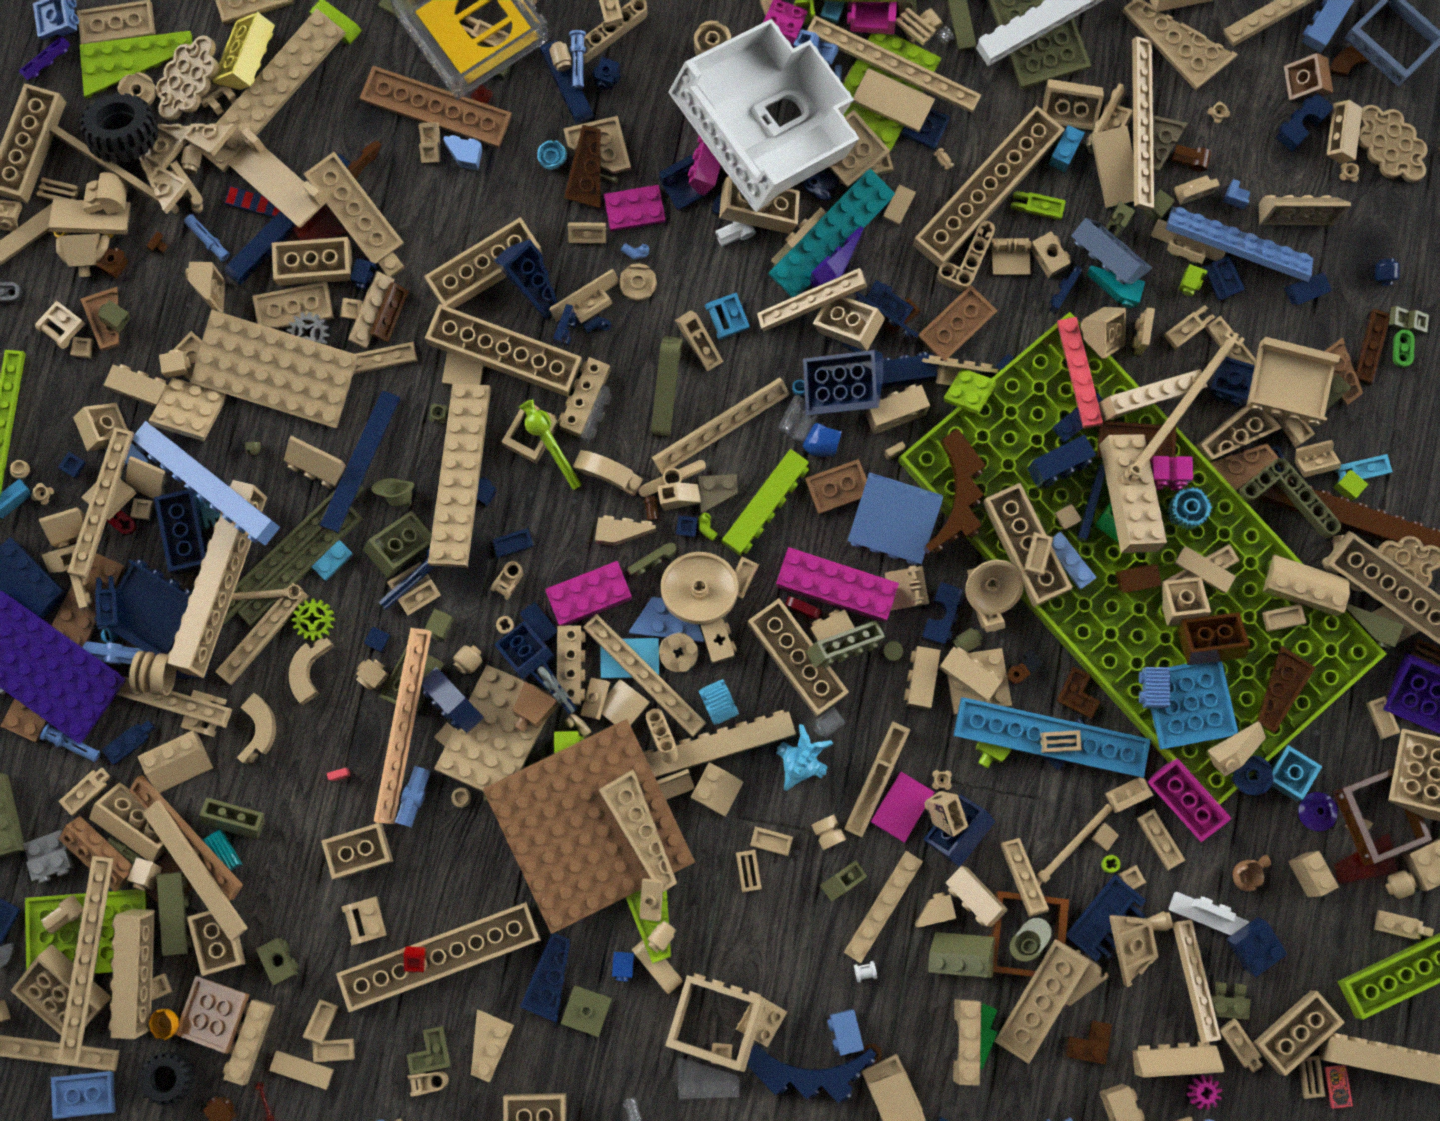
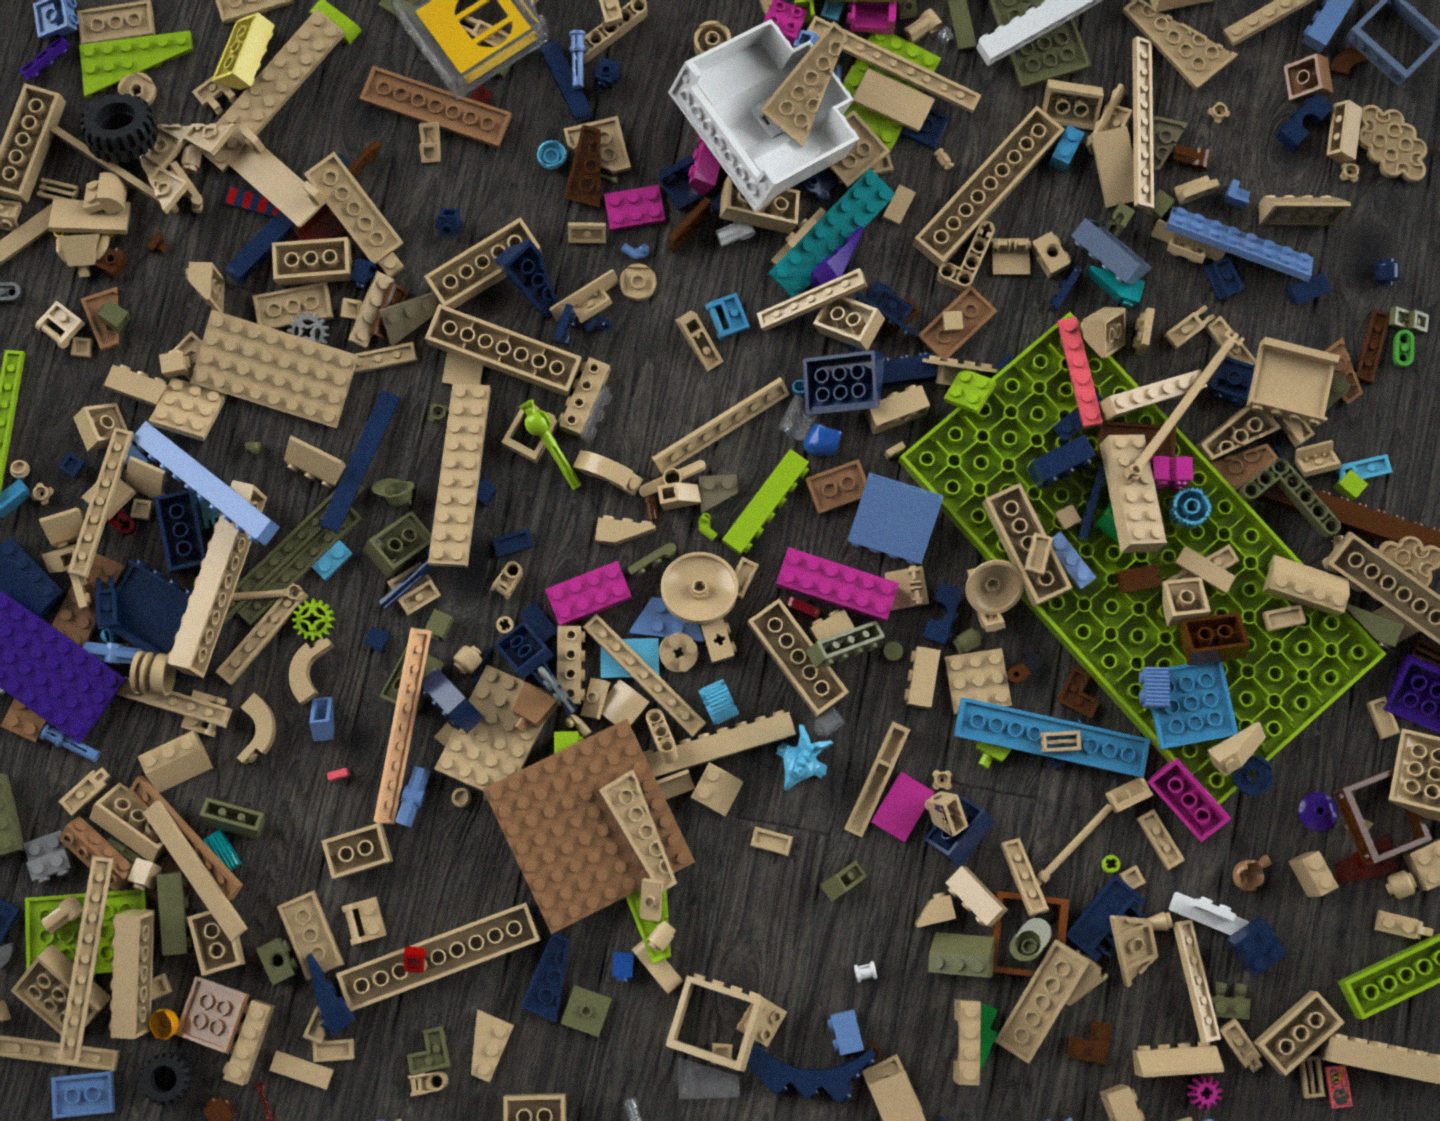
dark blue hinge [102,721,155,765] -> none
tan plate [156,35,219,121] -> none
medium blue pin [184,214,230,262] -> none
tan brick [356,659,389,691] -> none
light blue slope [444,135,483,170] -> none
tan brick [549,42,572,72] -> none
olive beam [651,336,683,436] -> none
dark blue plate [676,515,698,538] -> none
tan tile [736,850,762,892] -> none
tan wheel [811,814,846,850] -> none
tan plate [843,851,923,963] -> none
tan tile [896,8,936,45] -> none
reddish brown arch [924,429,986,555] -> none
tan brick [938,647,1002,702] -> none
lime hinge [1011,191,1066,220] -> none
tan slope [1092,823,1119,851] -> none
lime brick [1178,264,1207,296] -> none
reddish brown wing [1256,646,1316,733] -> none
medium azure brick [1271,745,1322,801] -> none
none -> tan tile [277,890,344,981]
none -> dark blue wedge [306,953,356,1037]
none -> medium blue slope [309,697,335,741]
none -> dark tan wing [379,292,438,346]
none -> dark blue brick [435,208,463,239]
none -> dark blue hinge [473,647,492,685]
none -> reddish brown tile [668,197,711,253]
none -> tan wing [760,21,848,147]
none -> tan tile [942,311,964,332]

